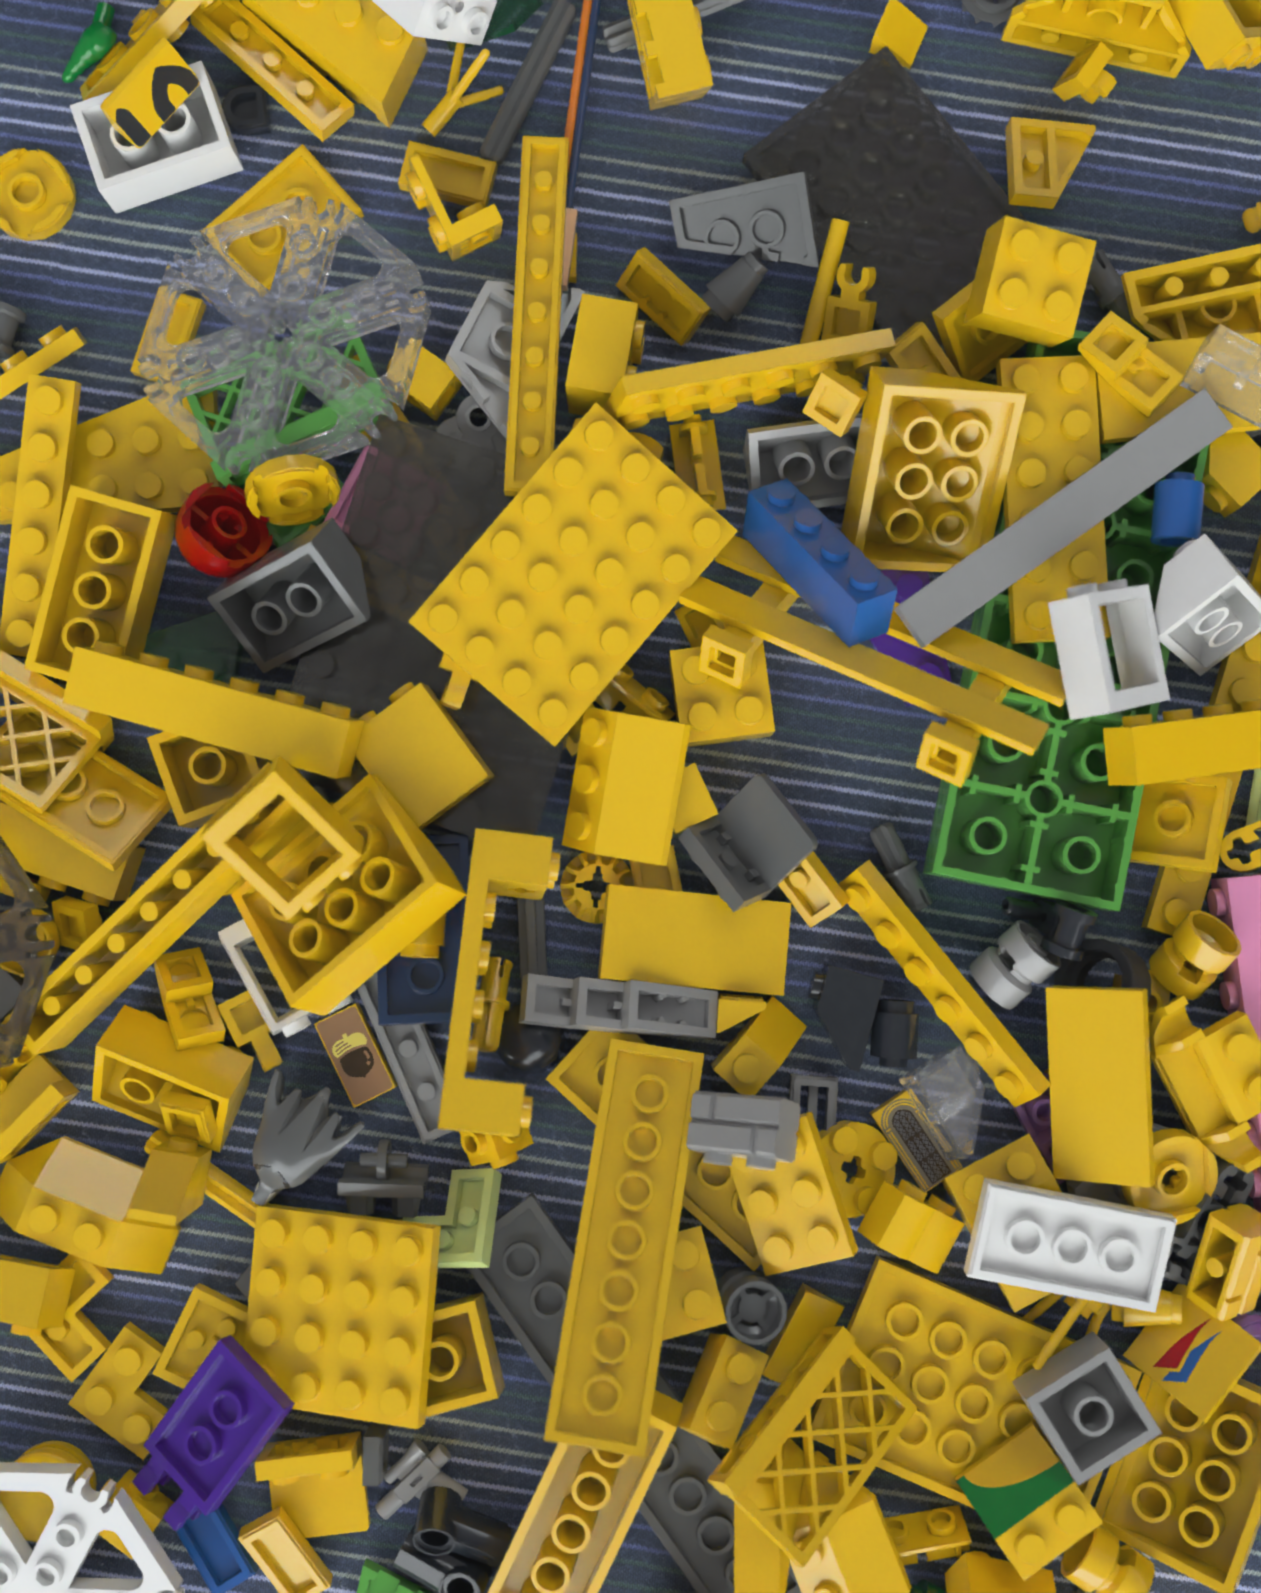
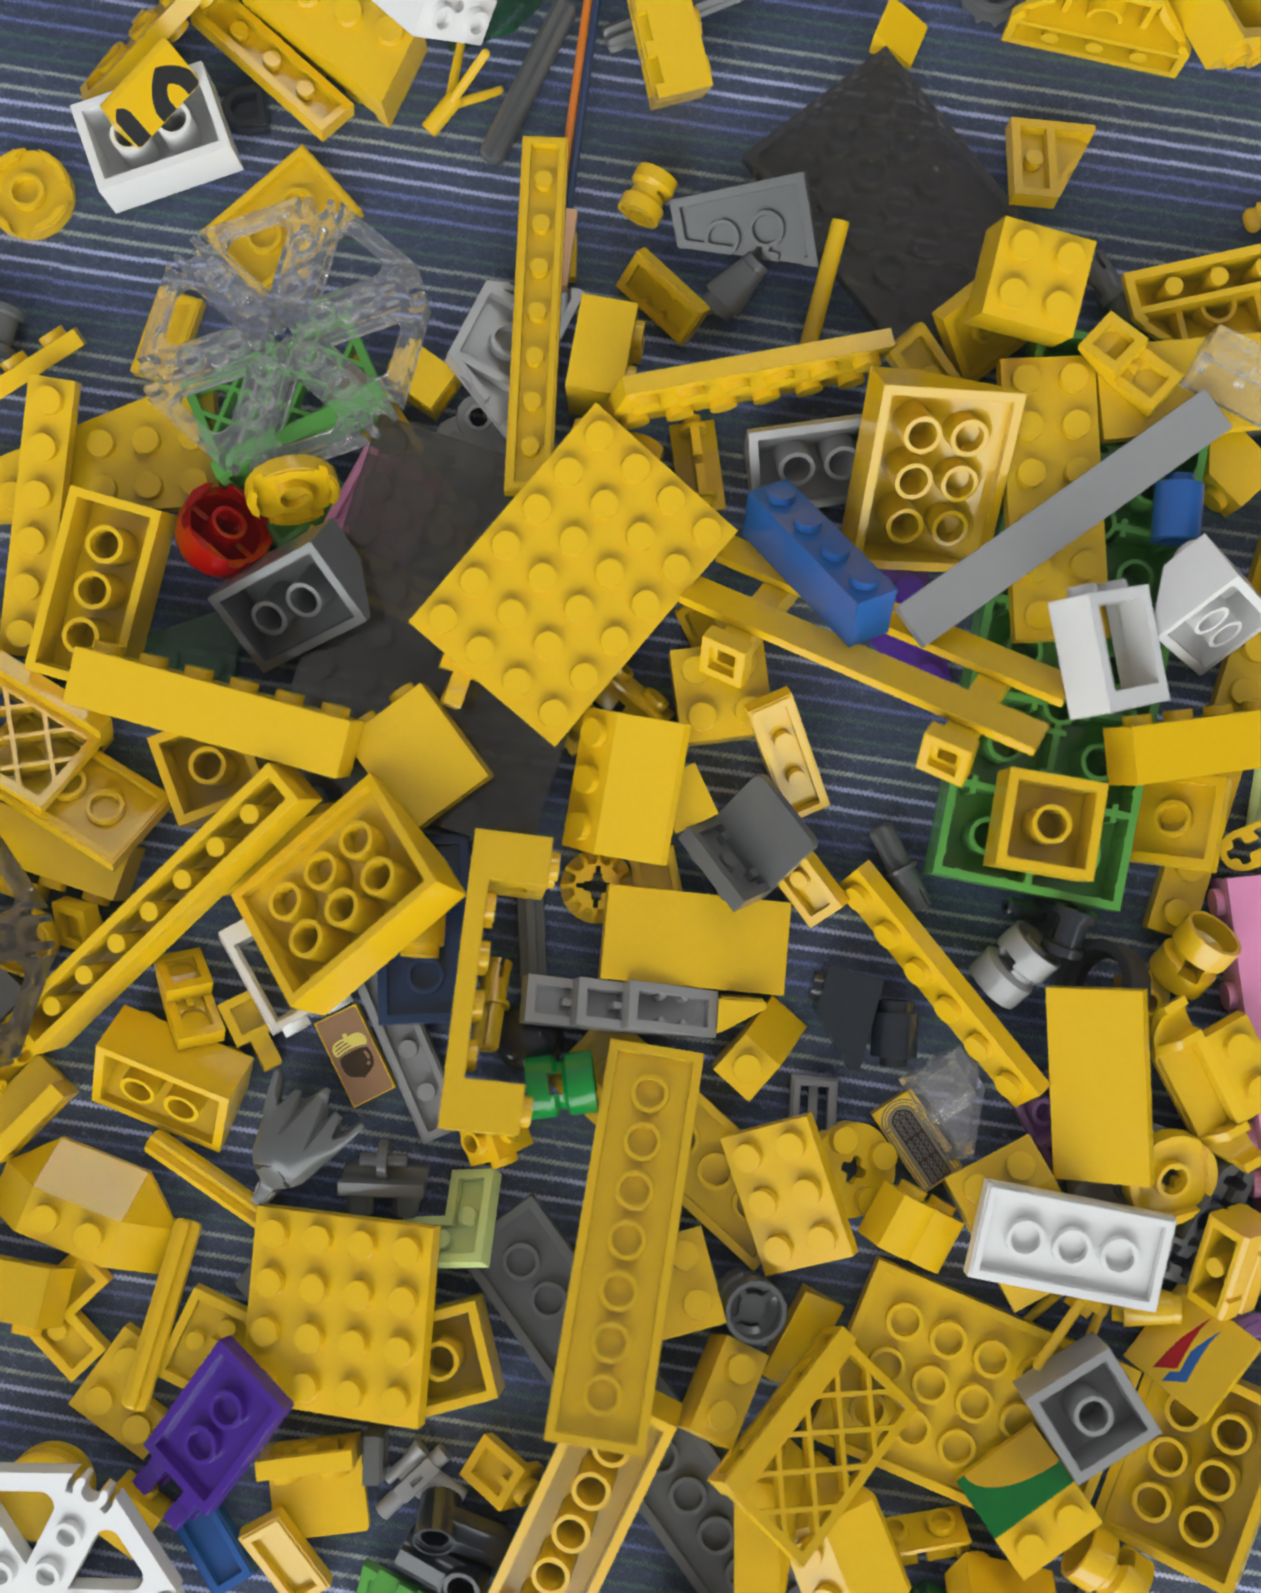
green animal [62,2,117,83] -> none
yellow slope [126,1136,212,1226] -> none
yellow tile [159,1090,218,1143] -> none
yellow window [200,755,365,920] -> none
yellow tile [398,140,498,208] -> none
yellow bracket [405,153,503,262] -> none
light grey brick [686,1091,801,1171] -> none
yellow tile [802,367,868,438] -> none
yellow plate [821,263,877,340] -> none
yellow tile [1052,41,1117,104] -> none
none -> yellow axle [121,1218,202,1411]
none -> yellow bracket [459,1432,545,1511]
none -> green wheel [524,1050,598,1120]
none -> yellow wheel [617,162,678,229]
none -> yellow tile [743,686,830,818]
none -> yellow brick [983,767,1109,882]

